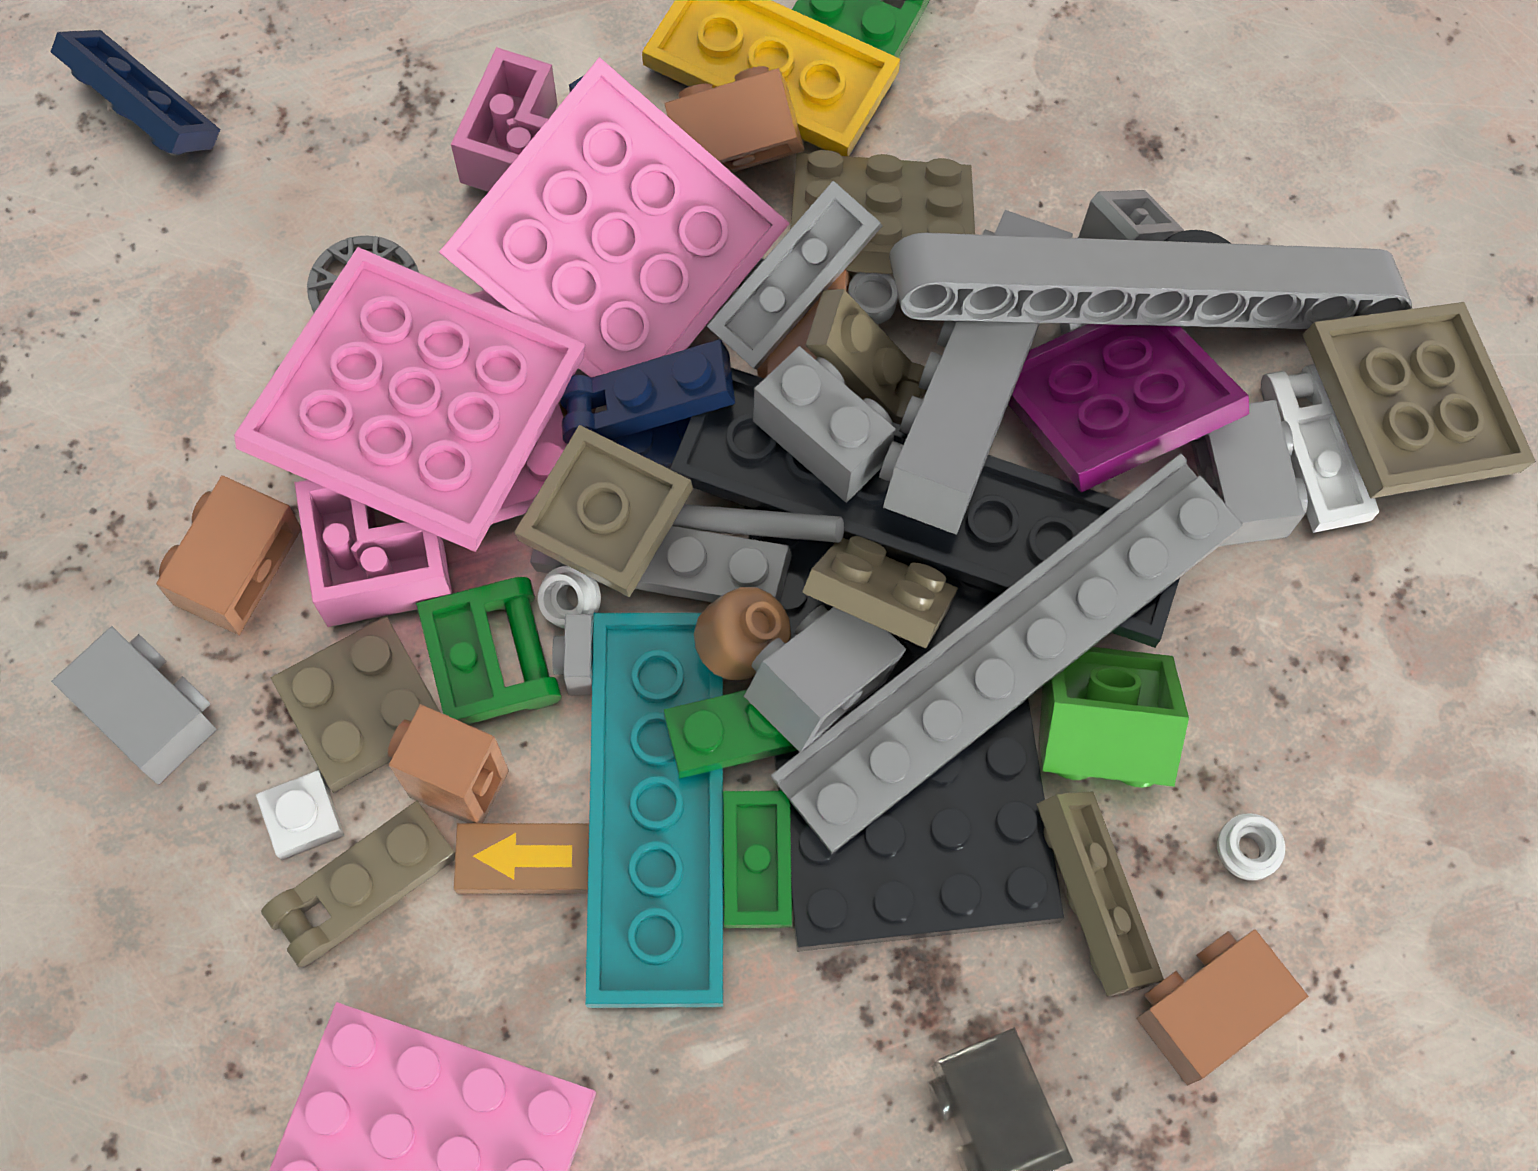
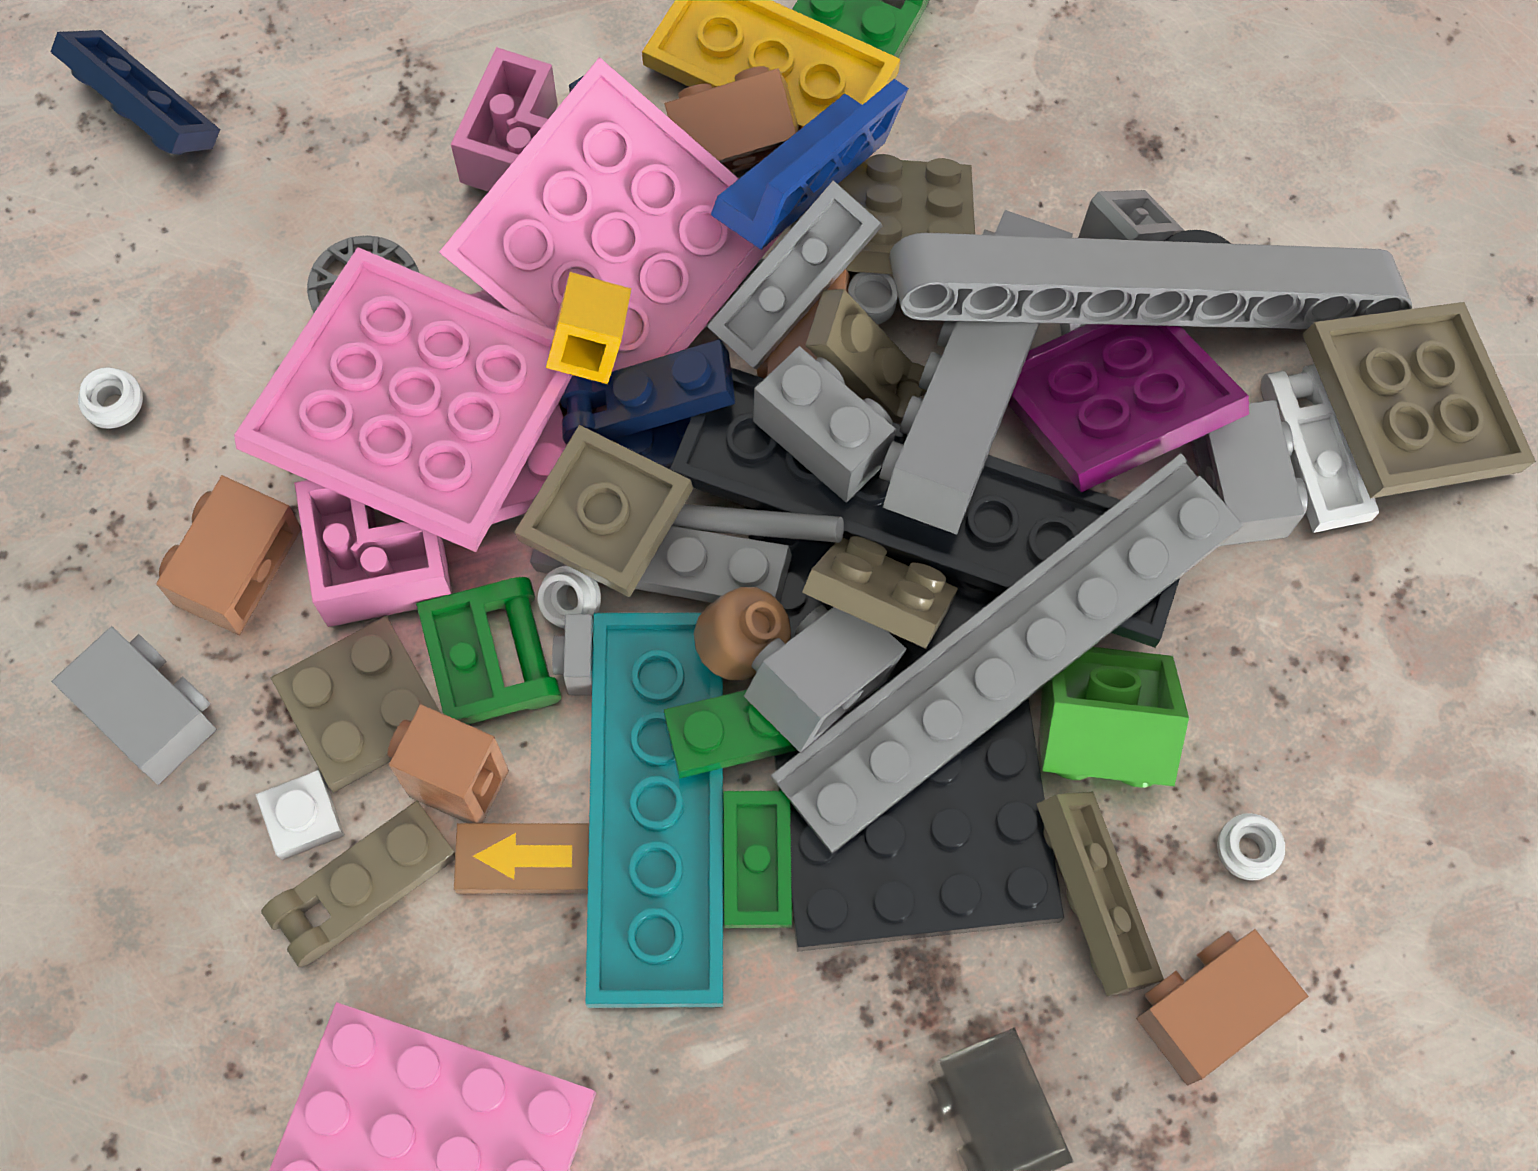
none -> white plate [78,367,143,429]
none -> yellow brick [546,272,632,384]
none -> blue fence [711,79,909,250]

